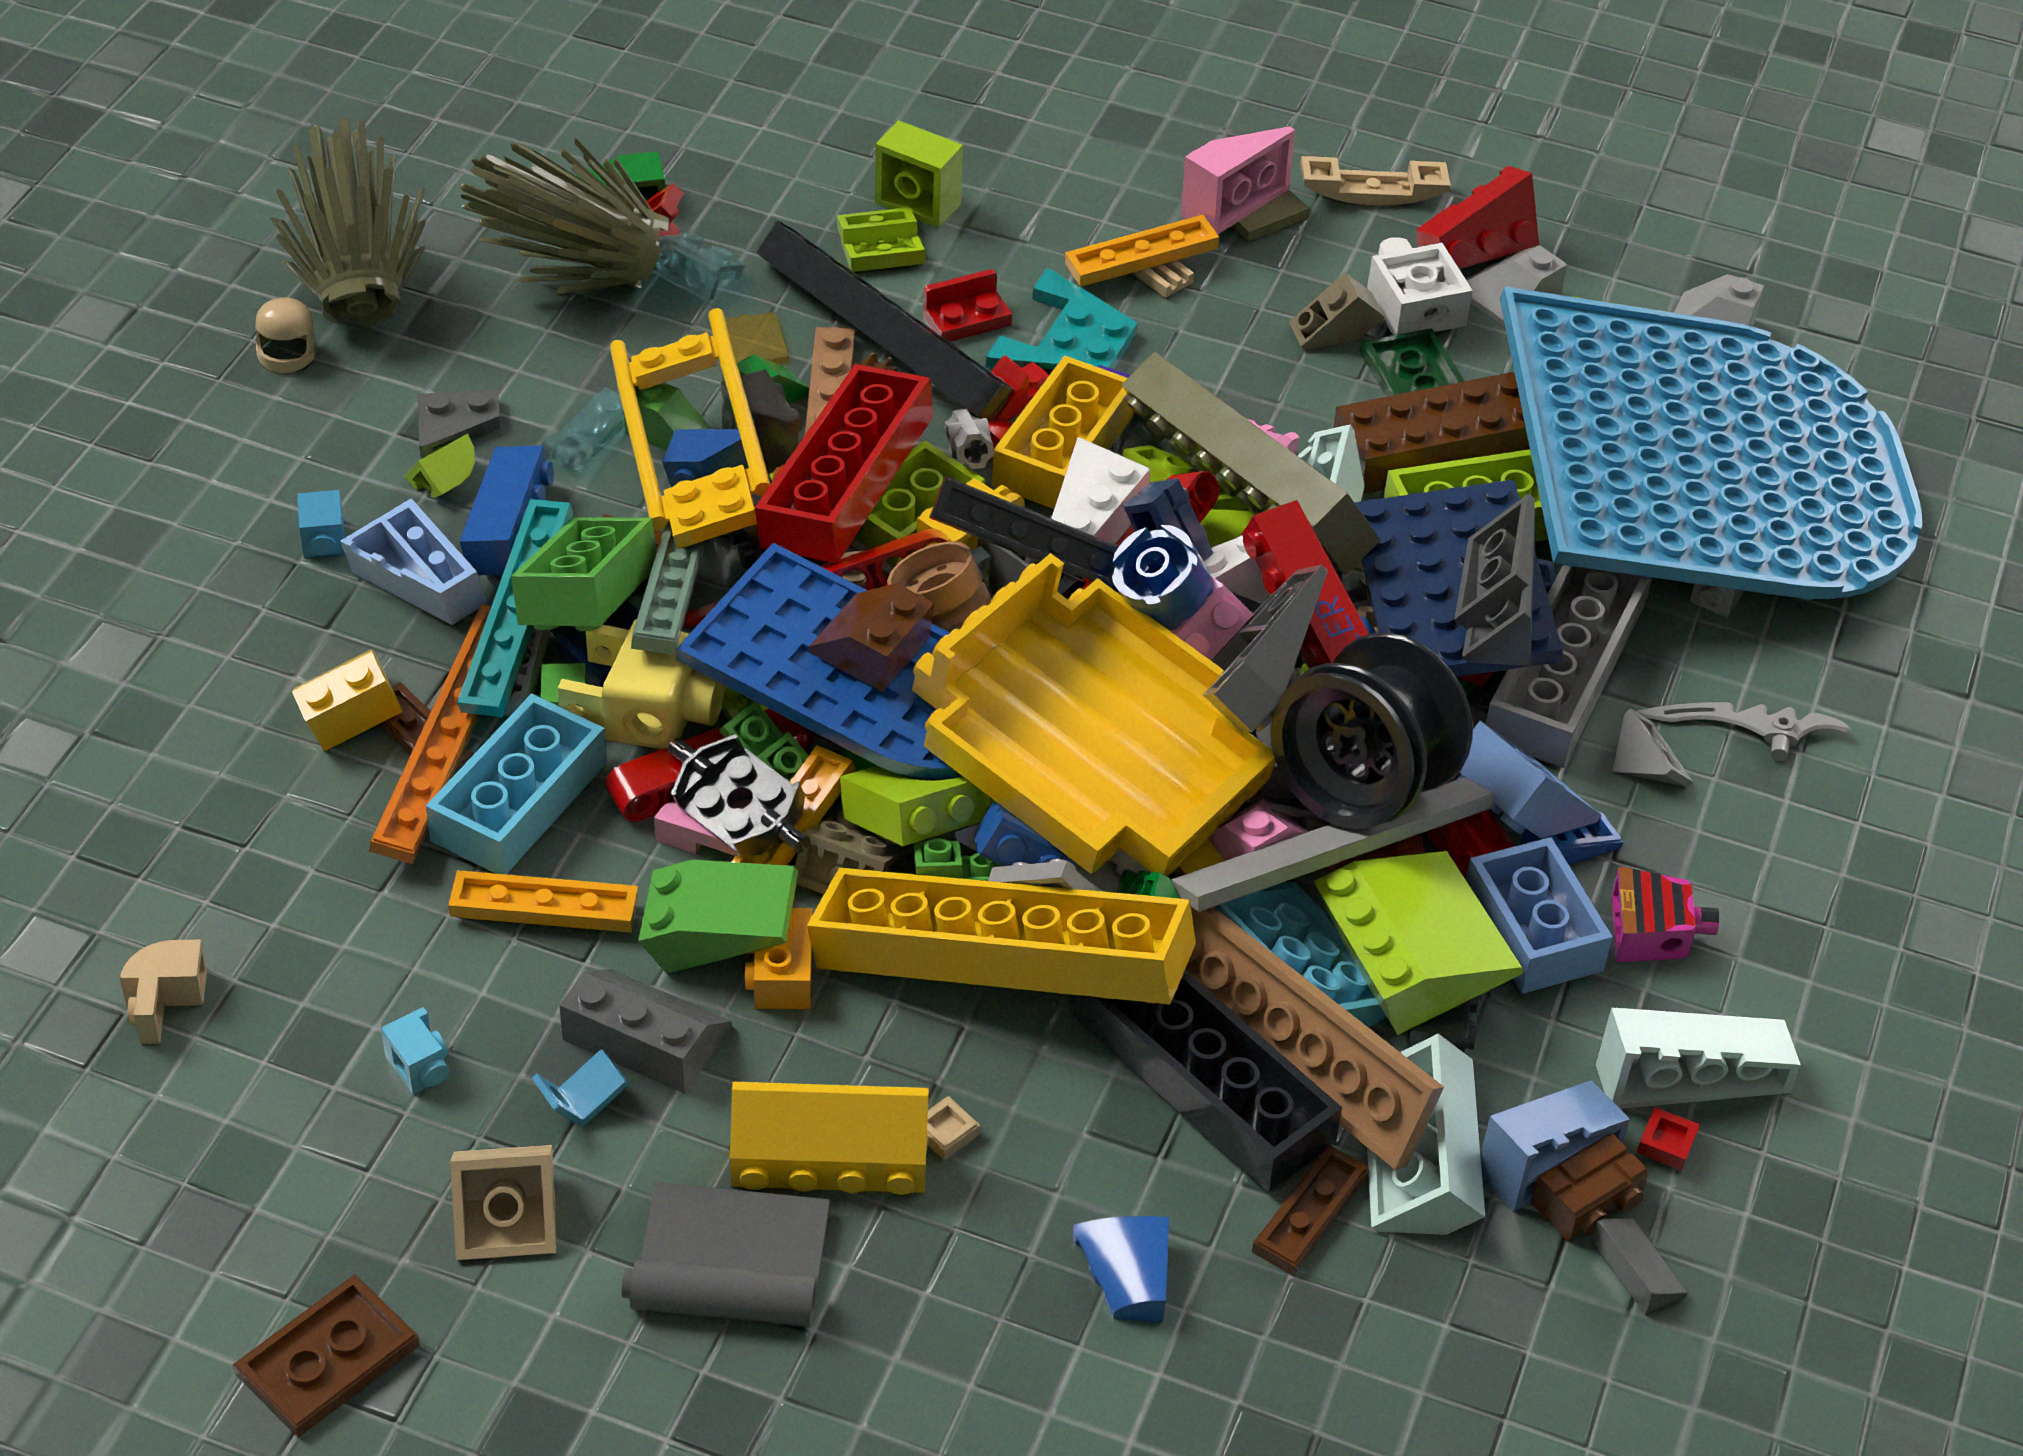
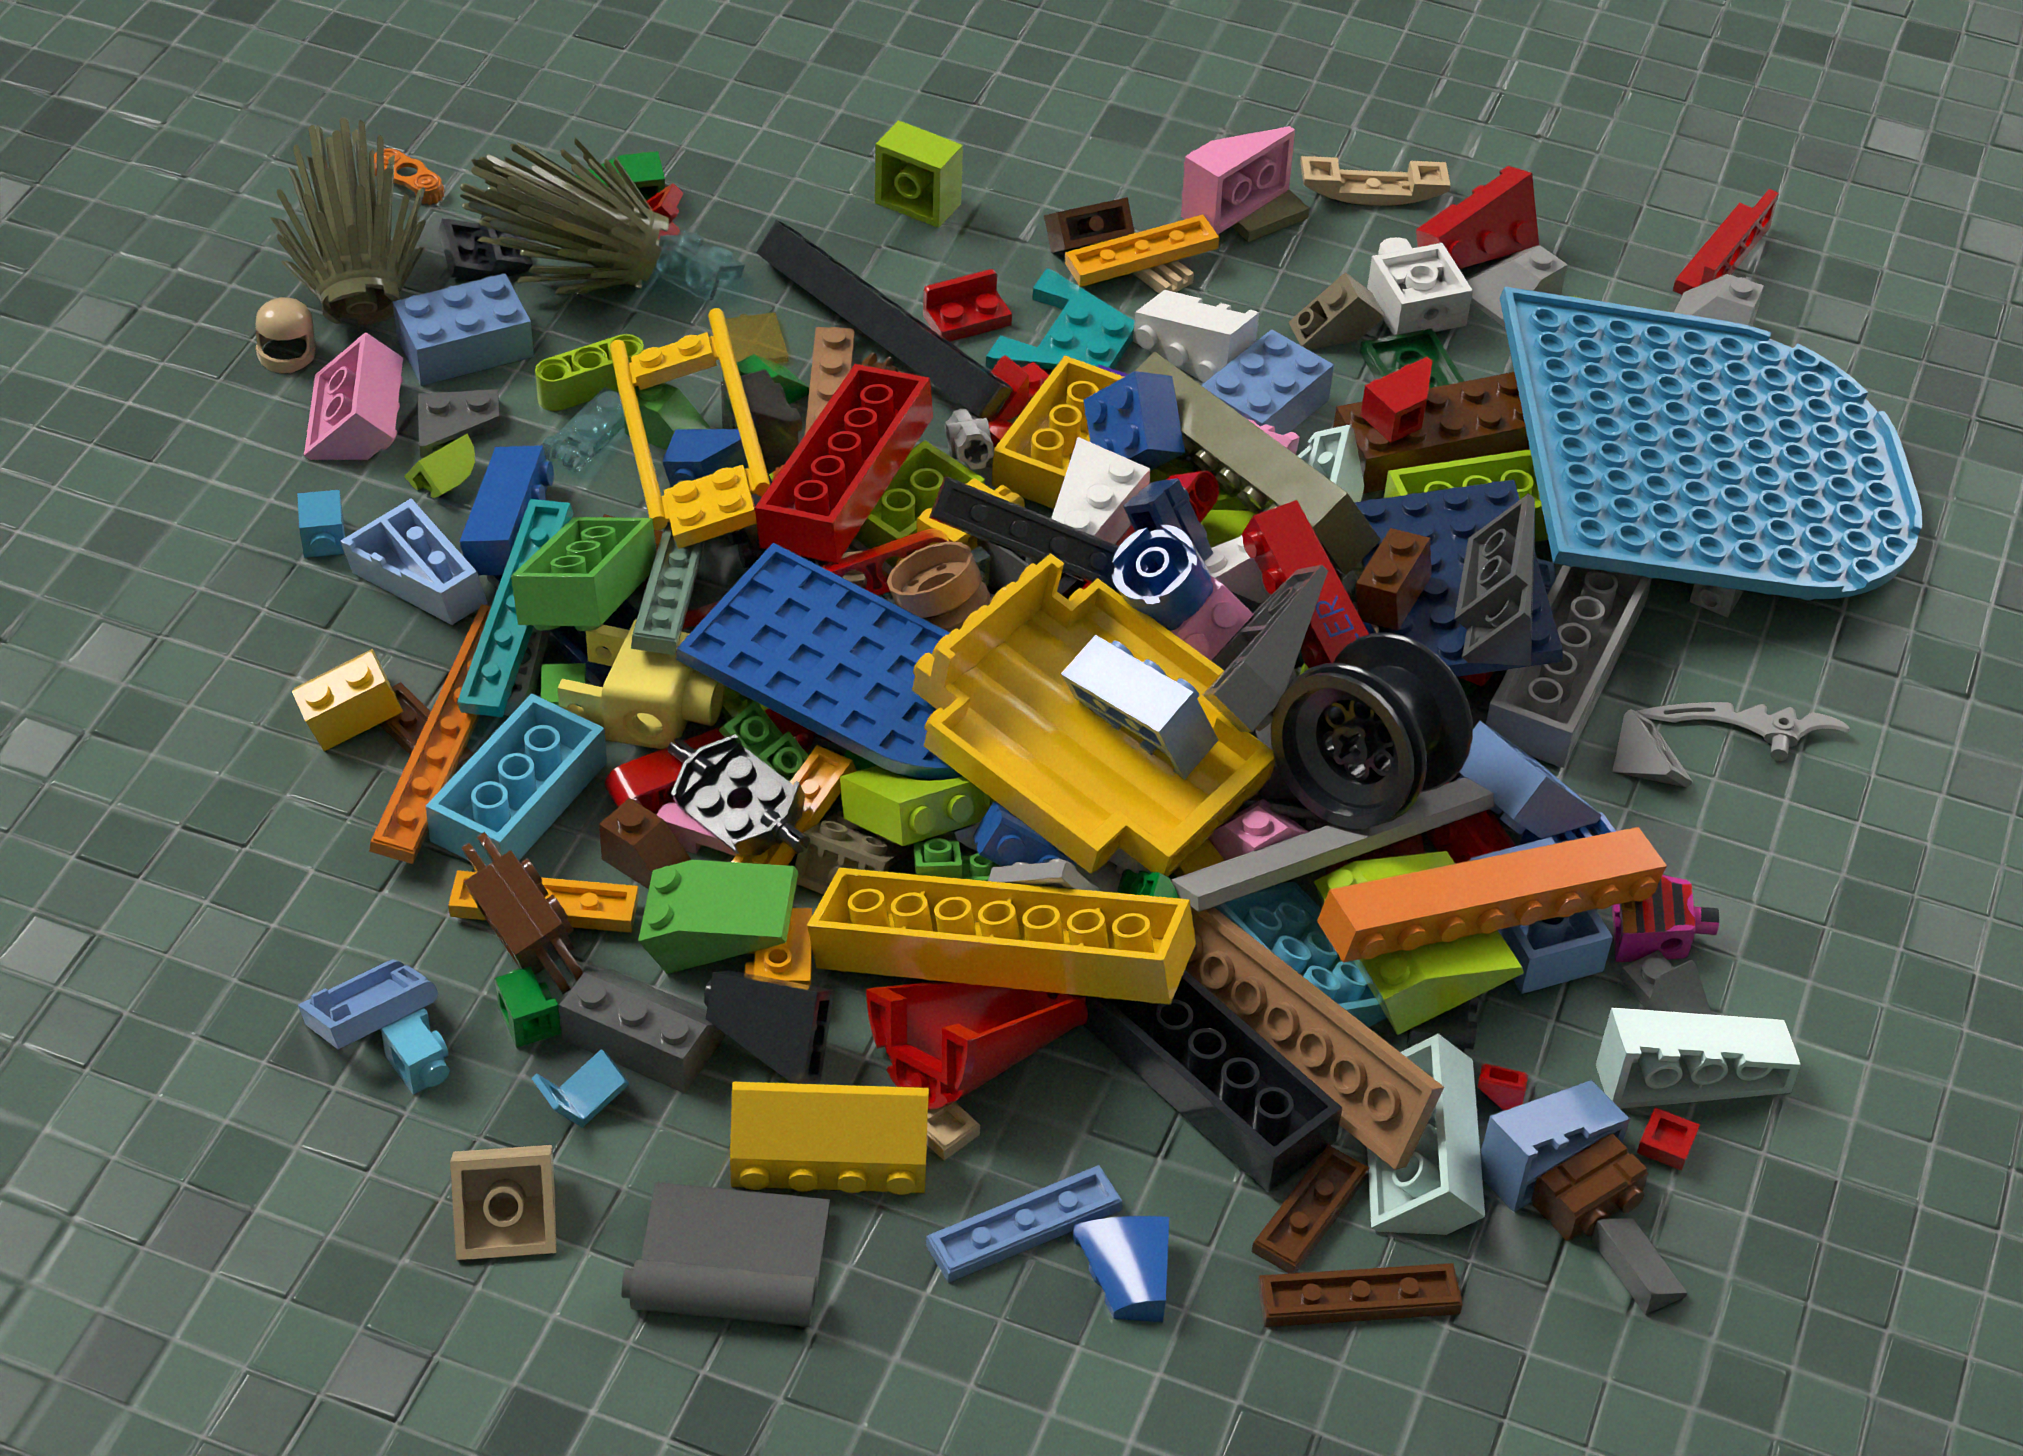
tan brick [120,939,208,1044] -> none
reddish brown tile [232,1274,420,1438] -> none
reddish brown slope [808,583,934,692] -> none
lime slope [836,207,926,272] -> none
none -> medium blue container [298,959,438,1049]
none -> bright pink slope [304,332,403,460]
none -> orange piece [374,148,444,205]
none -> medium blue brick [393,274,534,386]
none -> black slope [438,215,533,280]
none -> reddish brown brick [461,832,583,995]
none -> green brick [495,966,561,1048]
none -> lime beam [535,334,644,411]
none -> reddish brown slope [599,798,691,890]
none -> black slope [704,971,835,1084]
none -> red cone [866,981,1088,1109]
none -> medium blue tile [926,1165,1122,1283]
none -> reddish brown brick [1044,197,1135,253]
none -> wedge [1061,635,1218,780]
none -> blue brick [1084,371,1185,471]
none -> white wedge [1133,290,1259,383]
none -> medium blue brick [1201,329,1334,435]
none -> reddish brown tile [1257,1263,1463,1327]
none -> orange brick [1317,827,1667,963]
none -> reddish brown brick [1356,528,1432,631]
none -> red slope [1360,357,1432,443]
none -> red slope [1477,1063,1528,1111]
none -> dark grey slope [1619,950,1712,1015]
none -> red fence [1673,189,1779,295]

